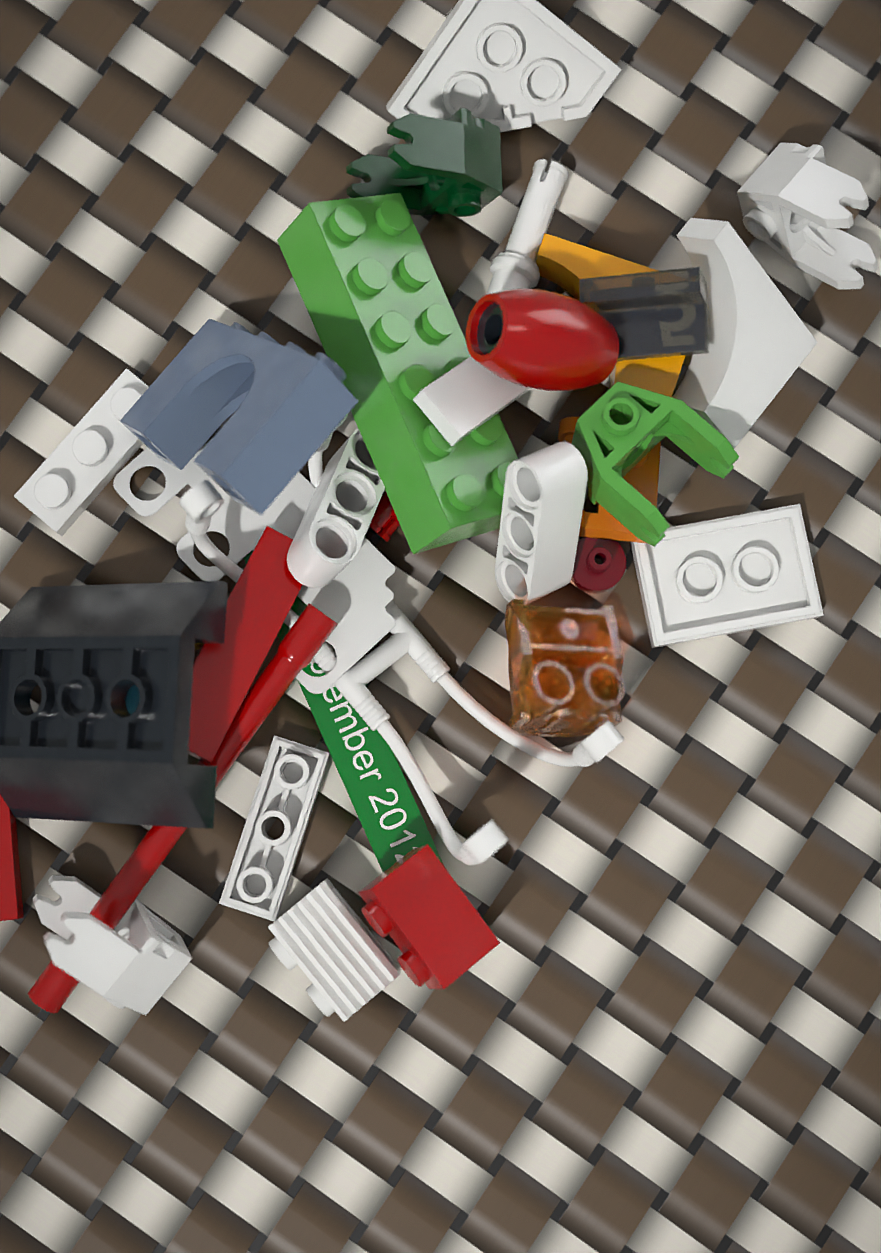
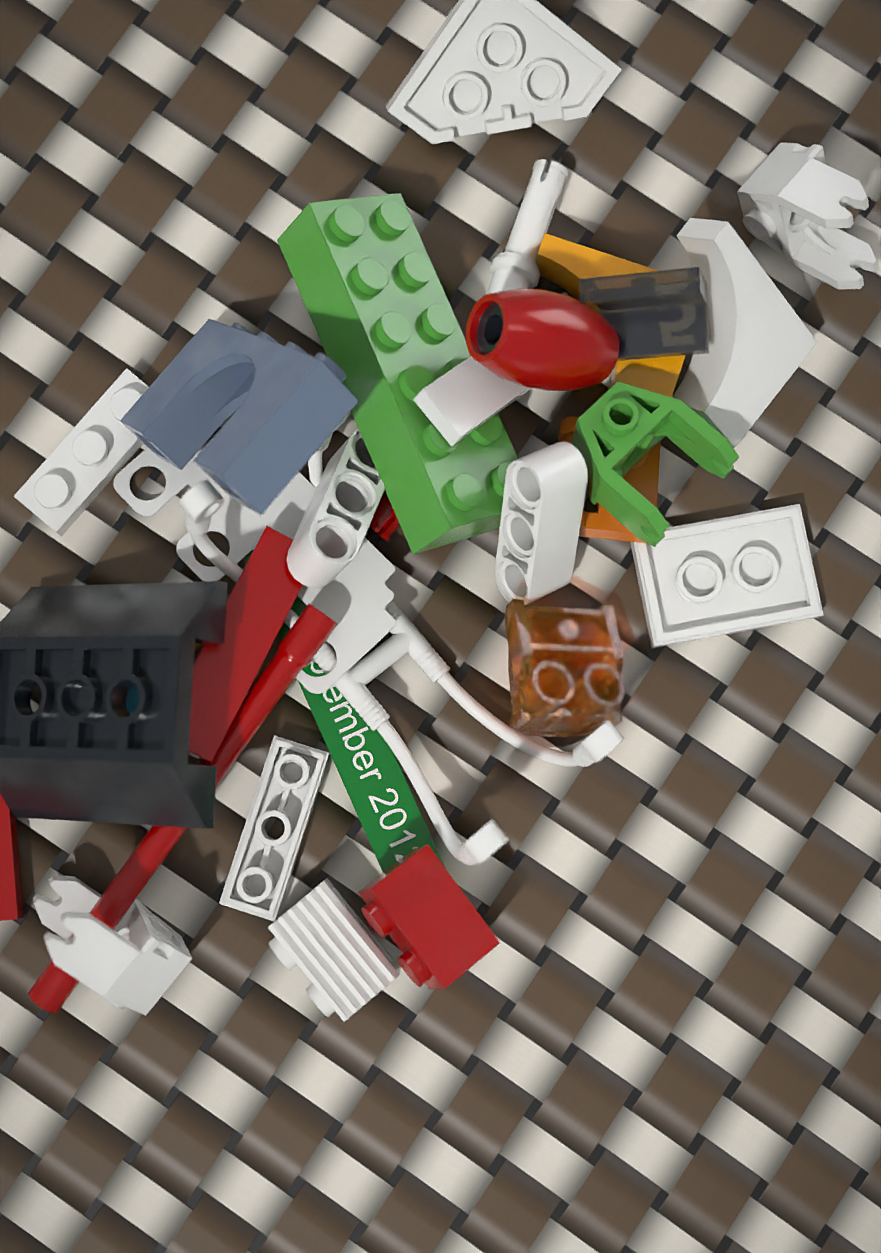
dark green piece [346,108,503,217] -> none
dark red tile [571,537,626,594] -> none

